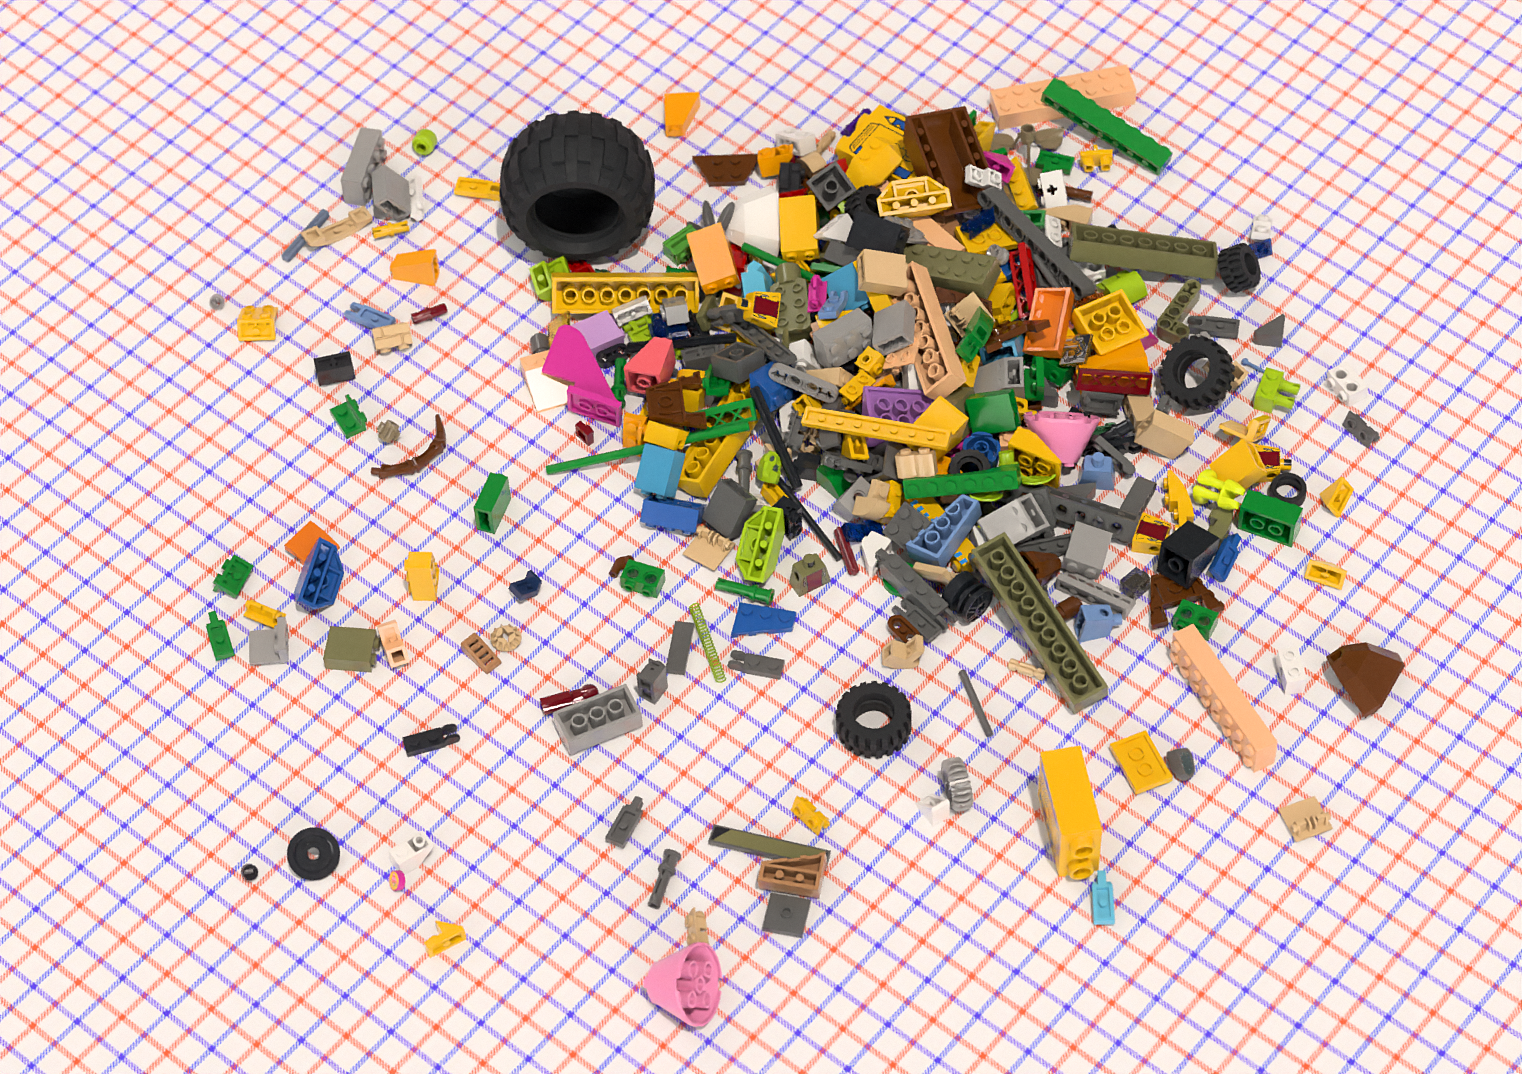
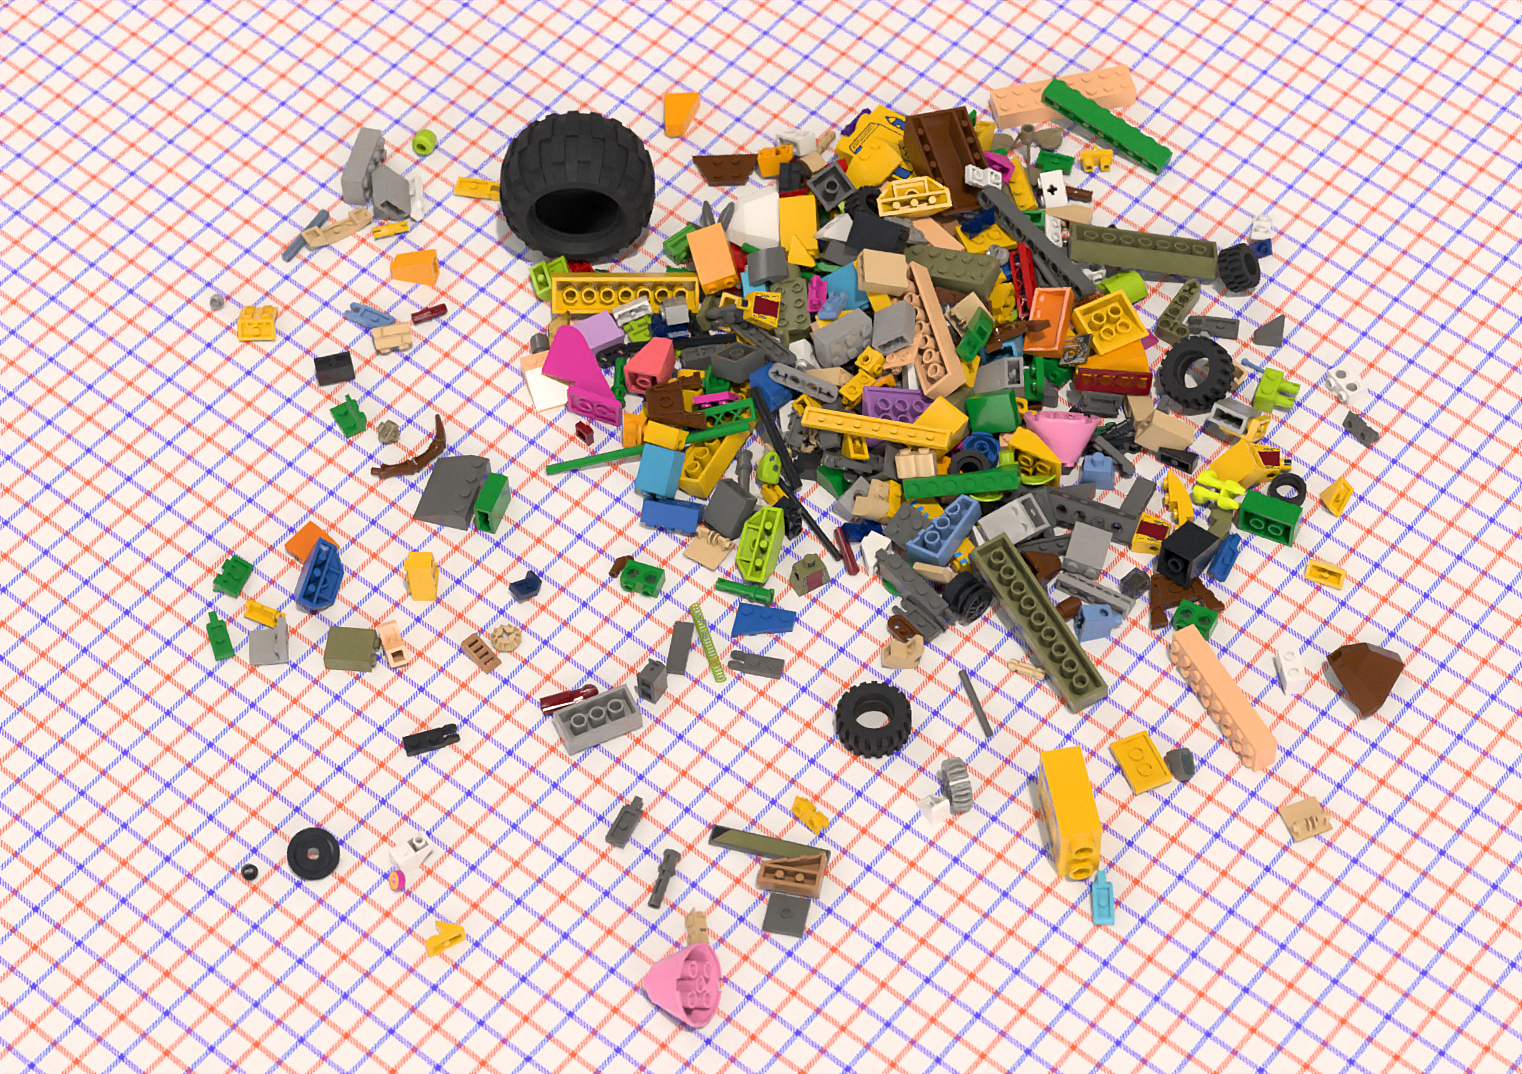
none -> dark grey slope [413,455,491,531]
none -> dark pink plate [694,392,739,409]
none -> dark grey slope [747,246,789,287]
none -> yellow slope [787,234,817,267]
none -> black slope [1157,447,1199,475]
none -> light grey brick [1208,397,1262,435]

